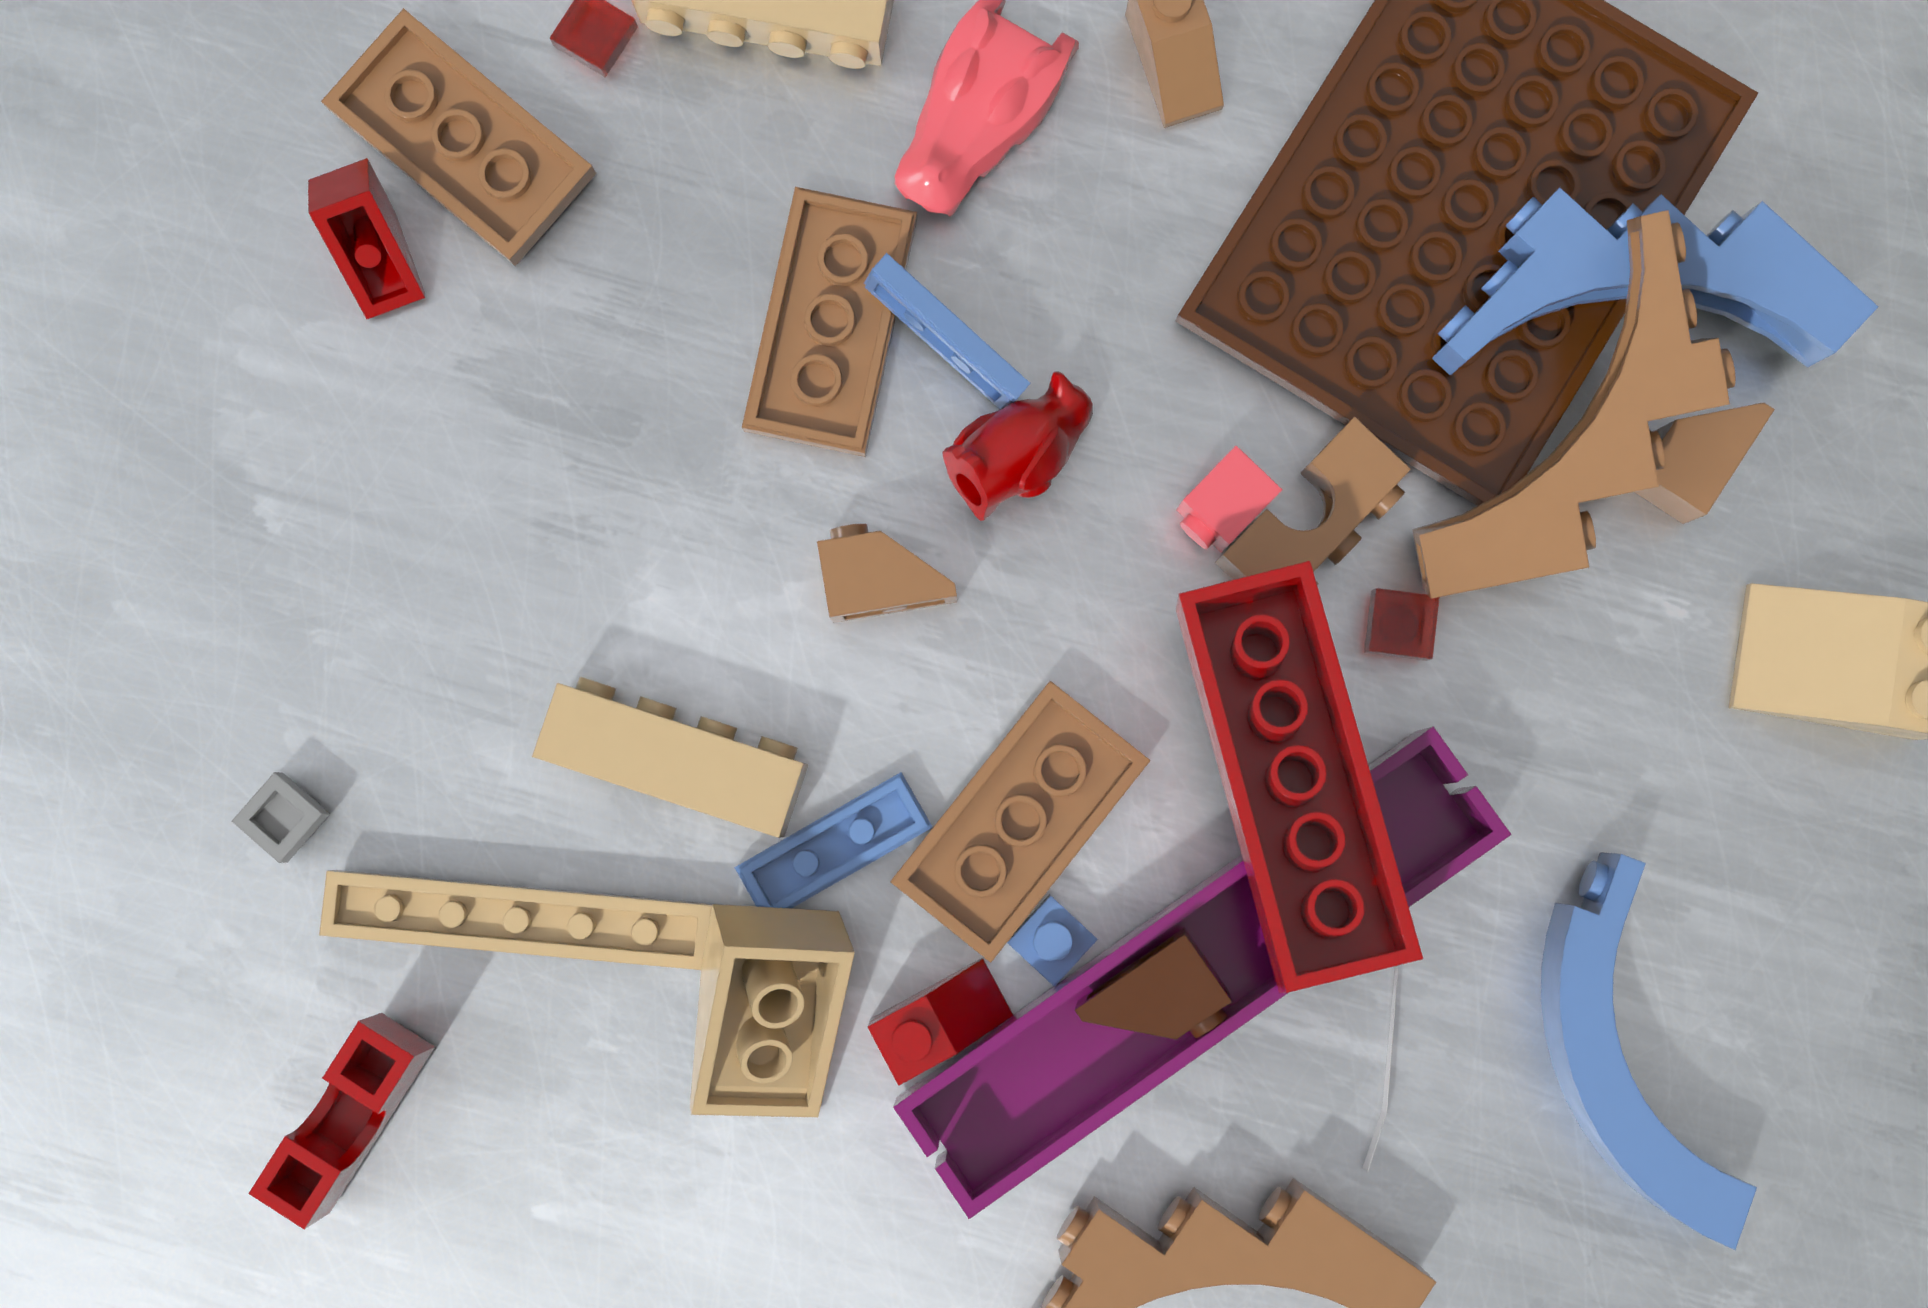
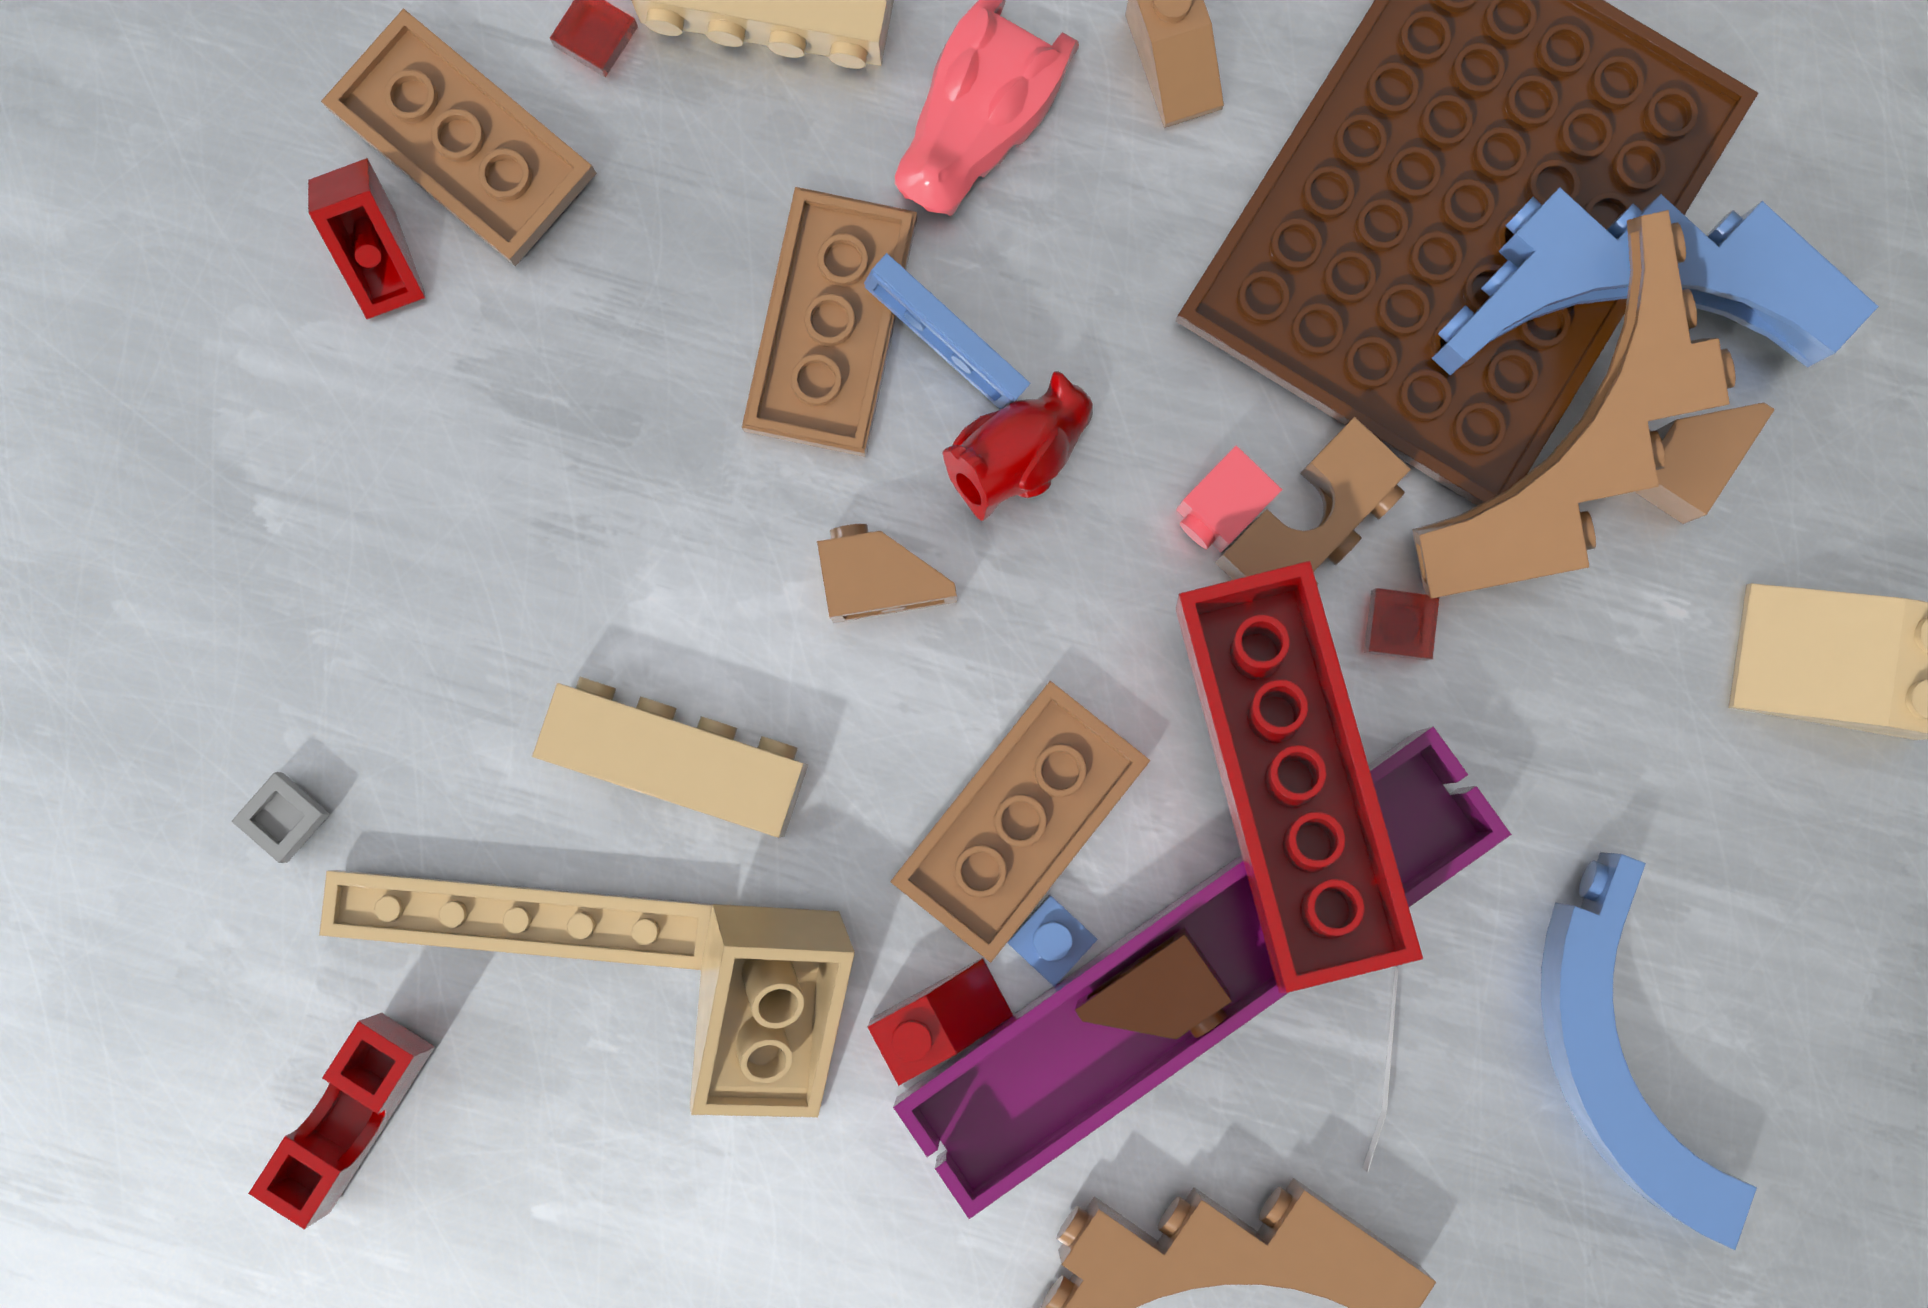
medium blue tile [734,772,933,909] -> none

